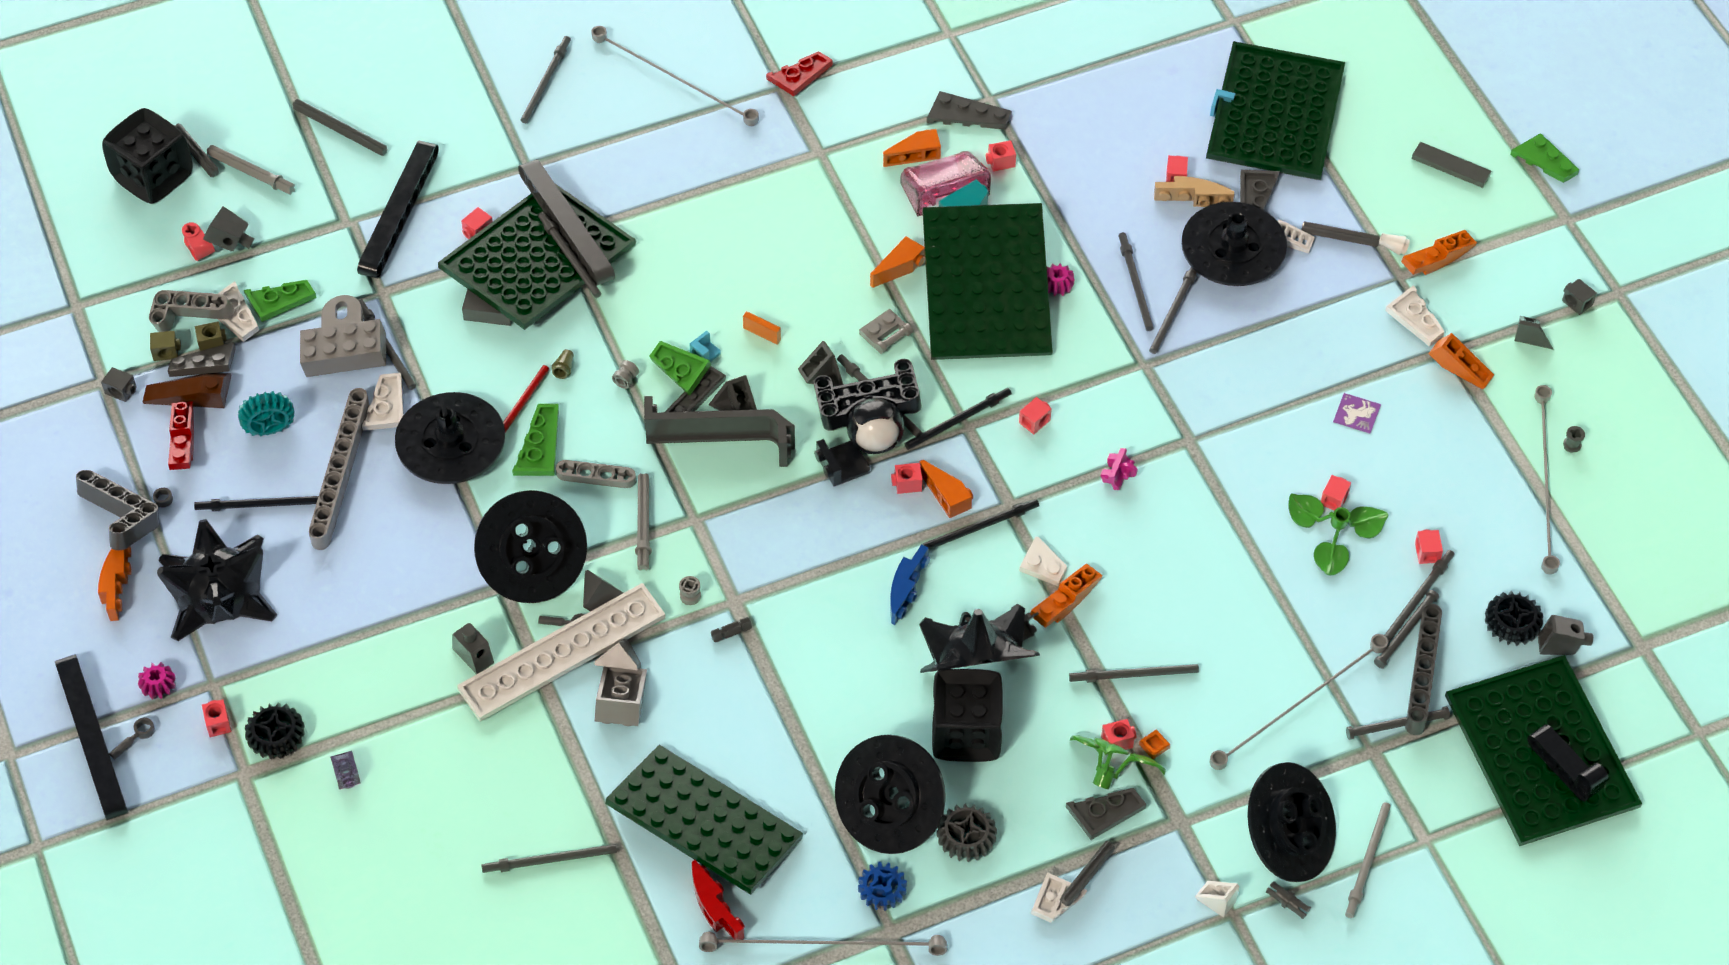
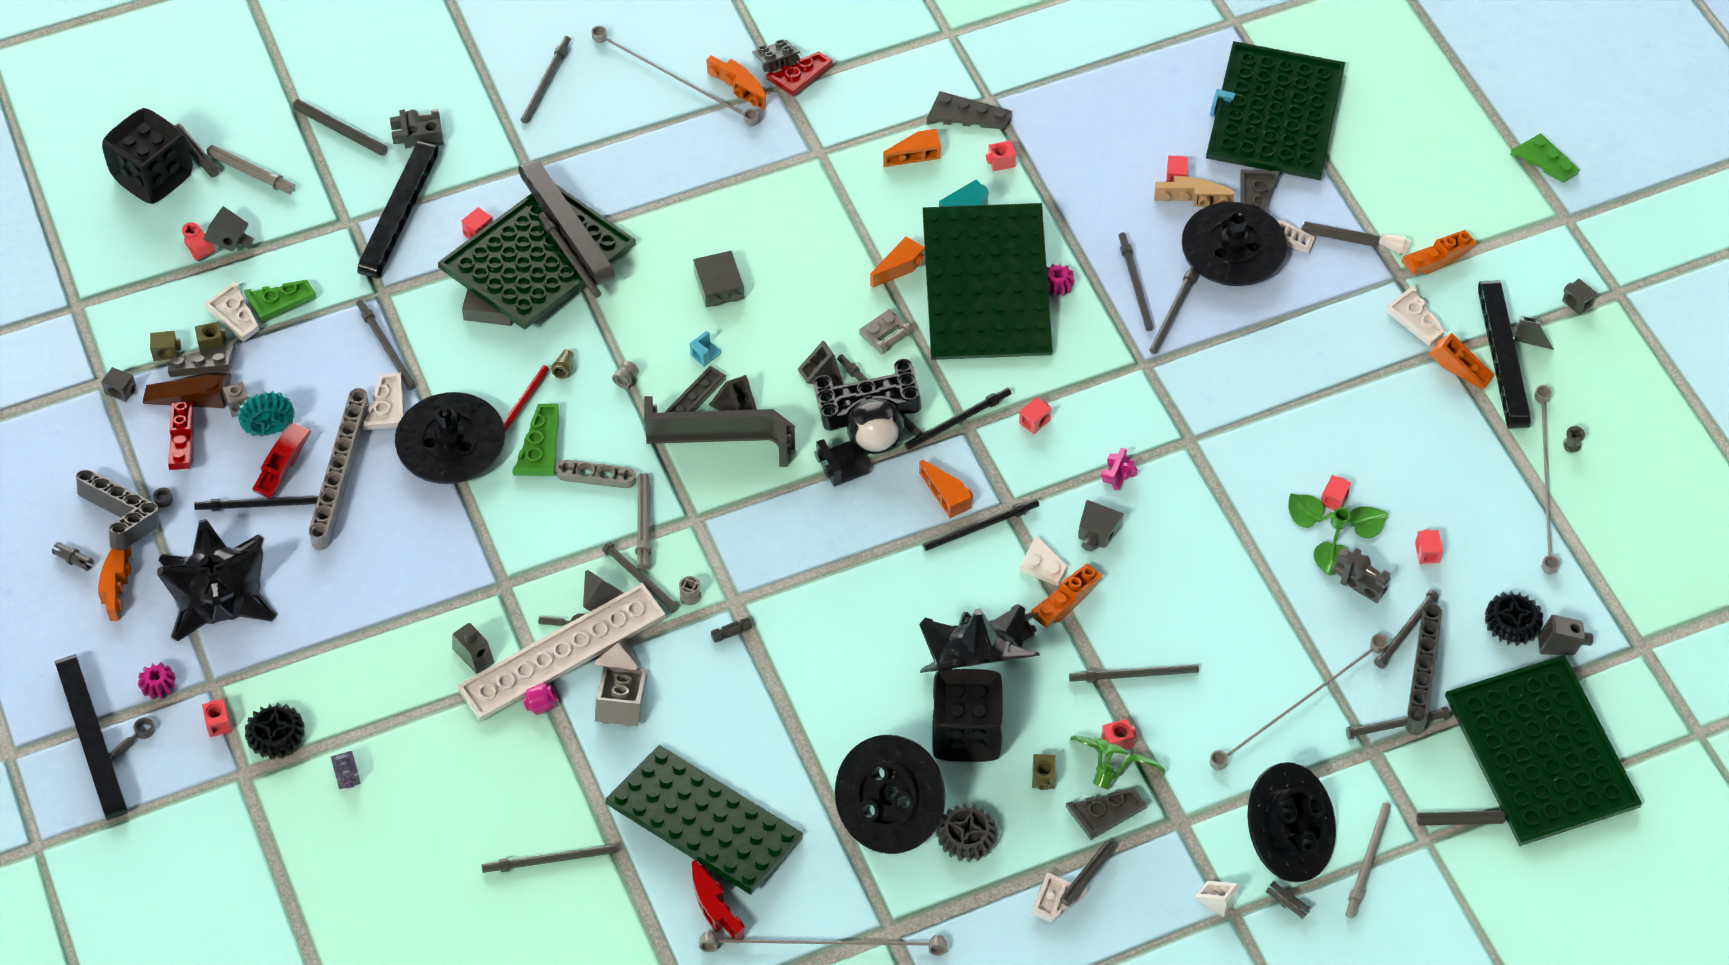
light grey beam [149,290,234,332] -> none
light grey brick [300,295,386,377] -> none
black piece [474,490,587,603] -> none
bright green wing [649,341,711,396] -> none
orange tile [743,311,781,345] -> none
blue gear [858,862,907,911] -> none
blue slope [890,544,930,625] -> none
coral brick [891,463,922,494] -> none
clear pink windscreen [900,151,991,217] -> none
orange tile [1139,729,1170,759] -> none
medium lavender sticker [1333,393,1381,434] -> none
dark grey bar [1384,550,1455,644] -> none
dark grey tile [1411,142,1492,188] -> none
black beam [1527,724,1608,802] -> none
none -> dark grey pin [52,542,94,571]
none -> light grey brick [223,382,249,418]
none -> red slope [252,423,311,498]
none -> dark grey hips [389,109,444,149]
none -> dark pink head [523,683,557,715]
none -> dark grey bar [602,542,680,614]
none -> dark grey brick [693,250,744,307]
none -> orange slope [706,55,766,110]
none -> dark grey hinge [752,39,800,73]
none -> olive brick [1032,754,1056,790]
none -> dark grey torso [1078,500,1124,551]
none -> dark grey hips [1333,548,1391,604]
none -> dark grey axle [1416,810,1506,826]
none -> black beam [1478,280,1531,429]

